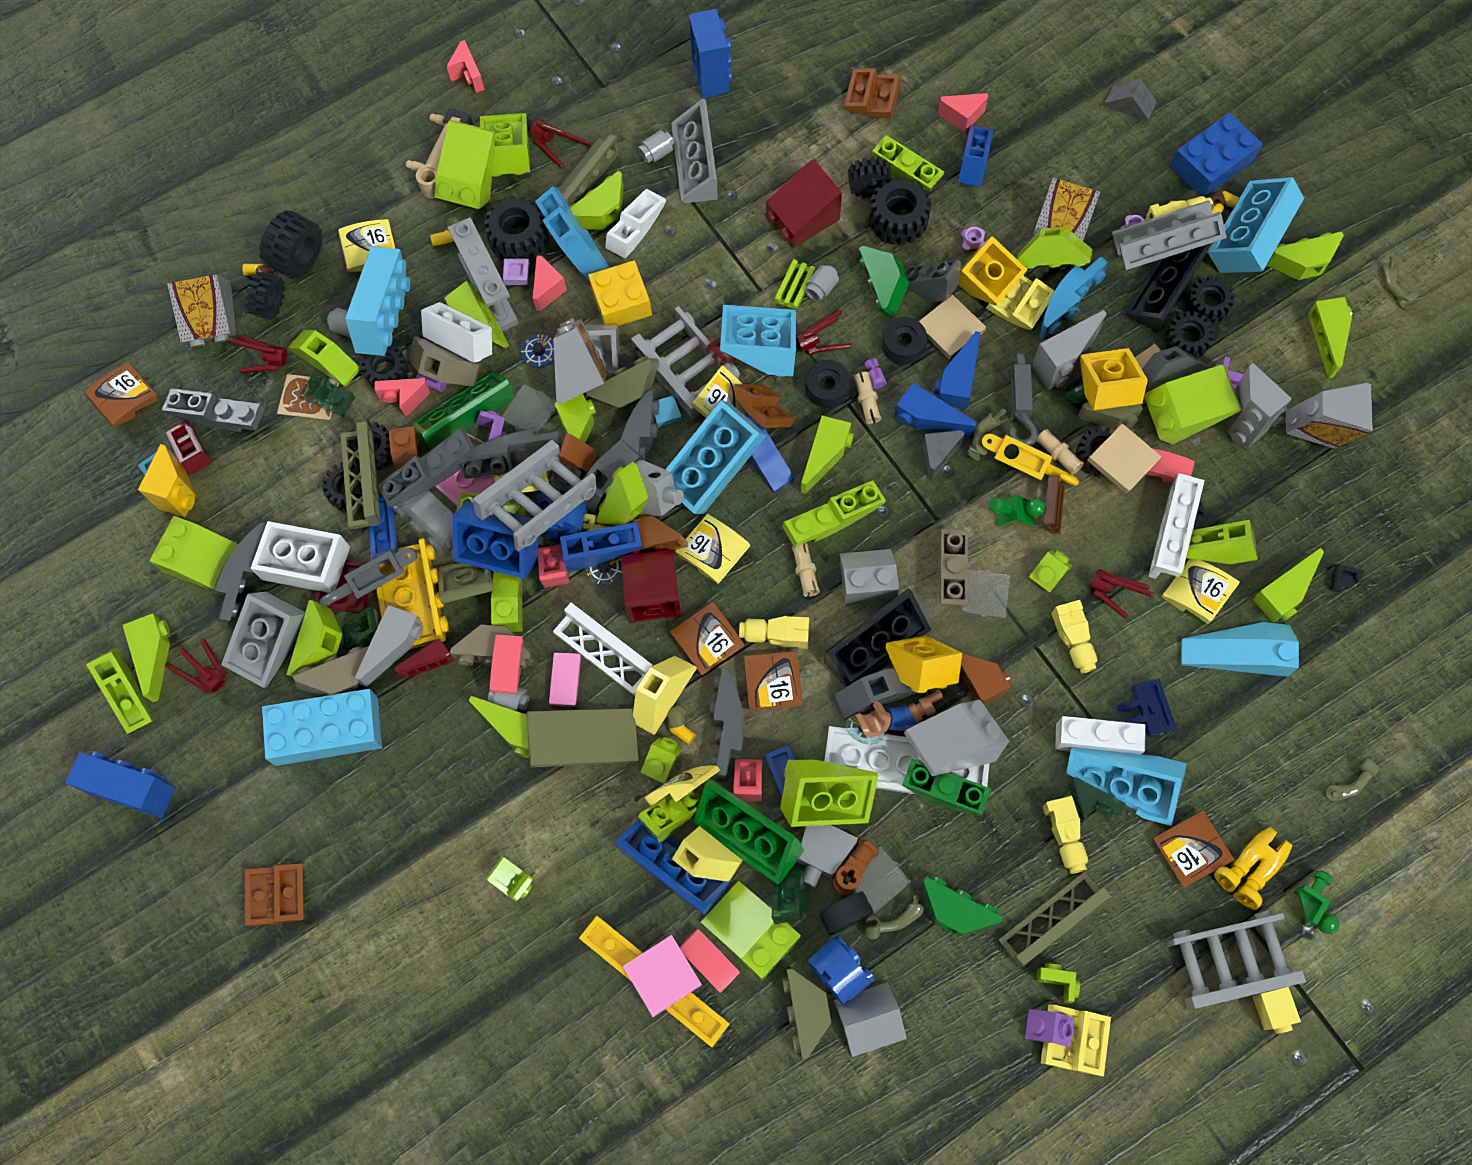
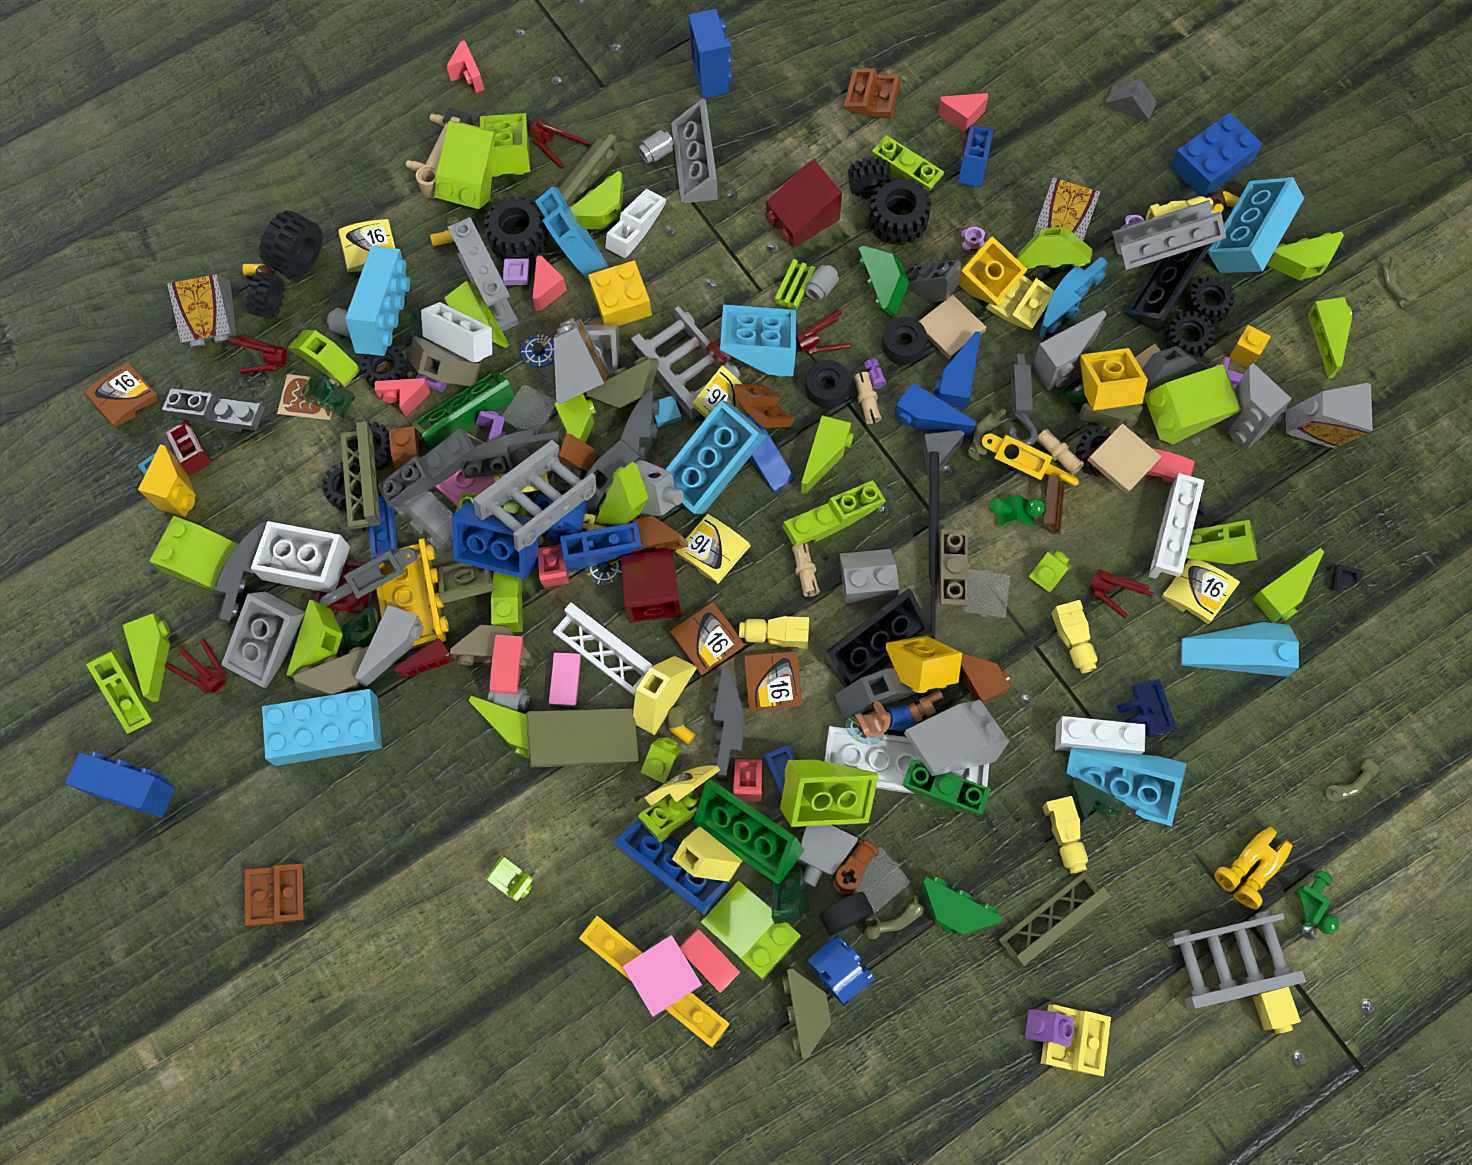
light grey slope [833,983,907,1057] -> none
lime bracket [1036,963,1080,1004] -> none
slope [1153,811,1235,888] -> none
none -> black piece [929,451,939,639]
none -> yellow brick [1229,325,1271,368]

